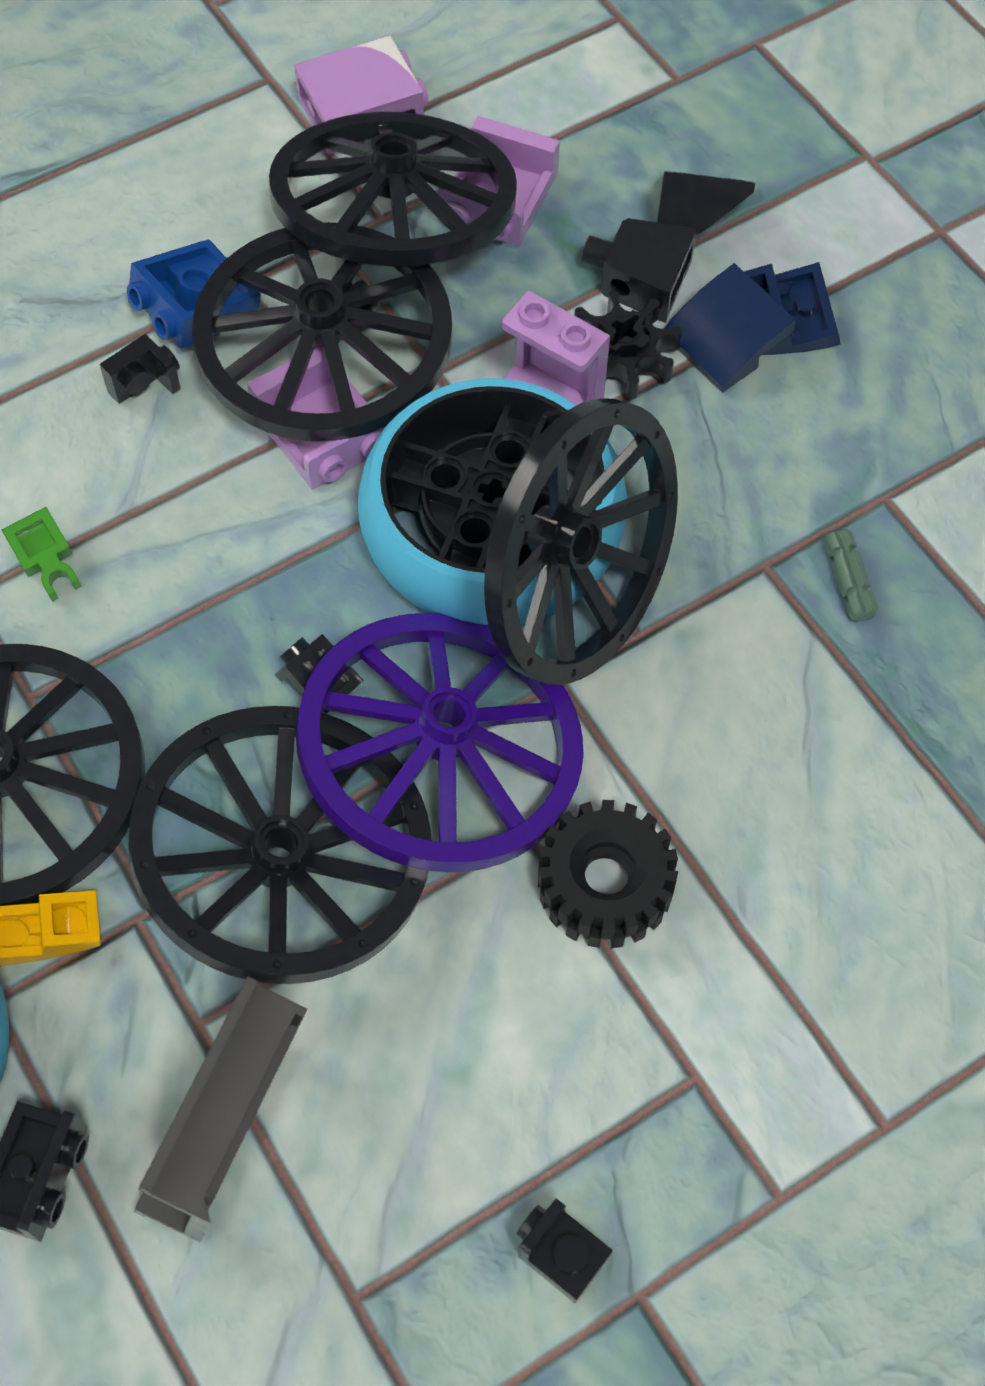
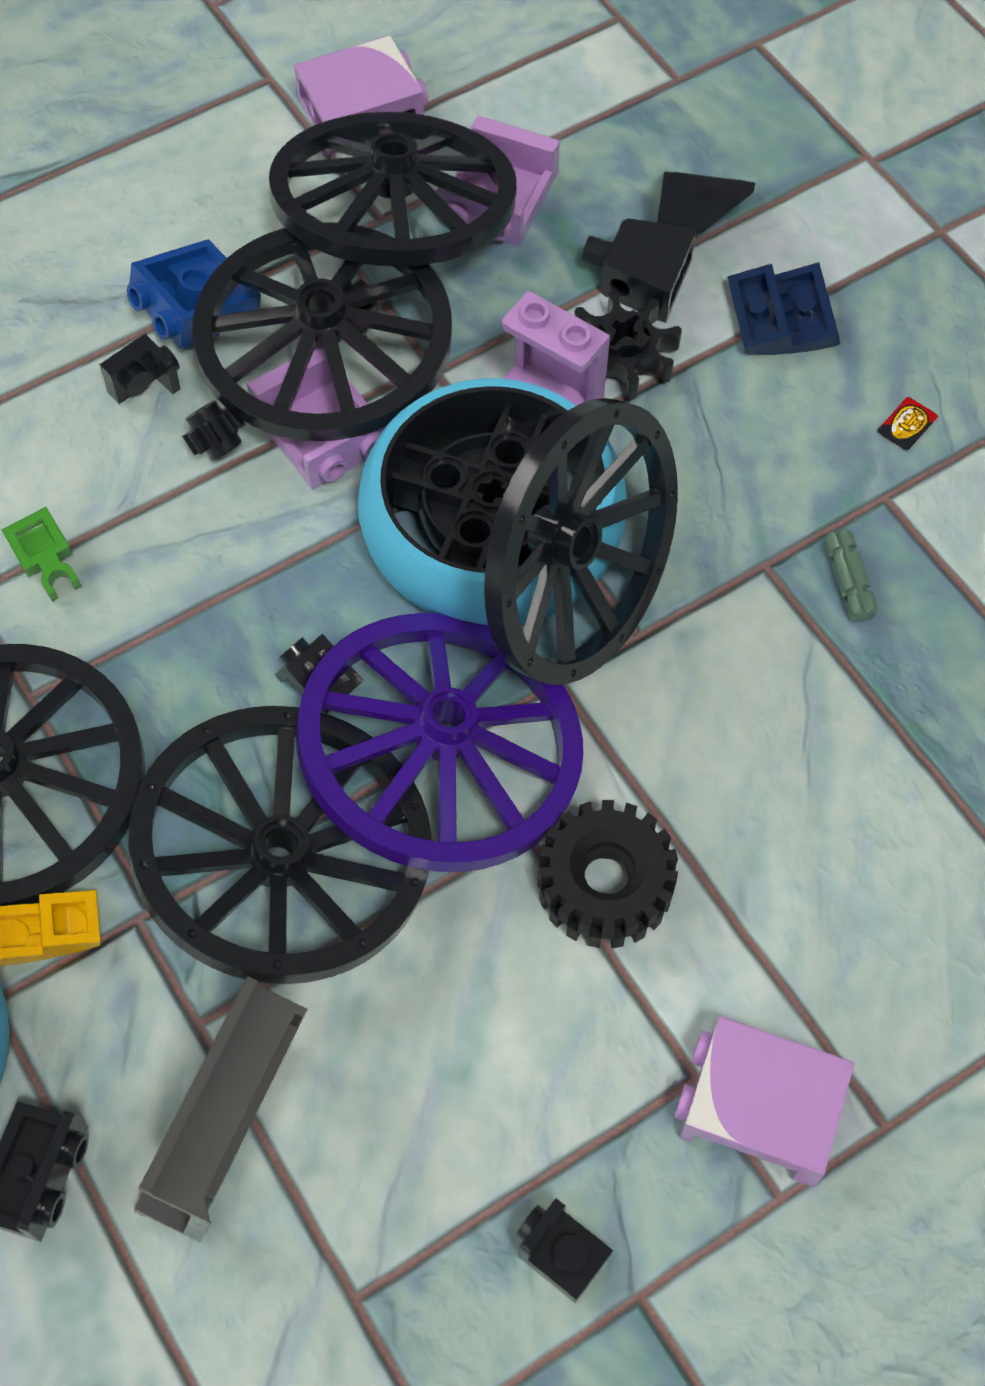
dark blue slope [663,263,796,393] -> none
none -> black gear [182,400,245,461]
none -> lavender panel [674,1016,855,1187]
none -> sticker [877,397,938,451]

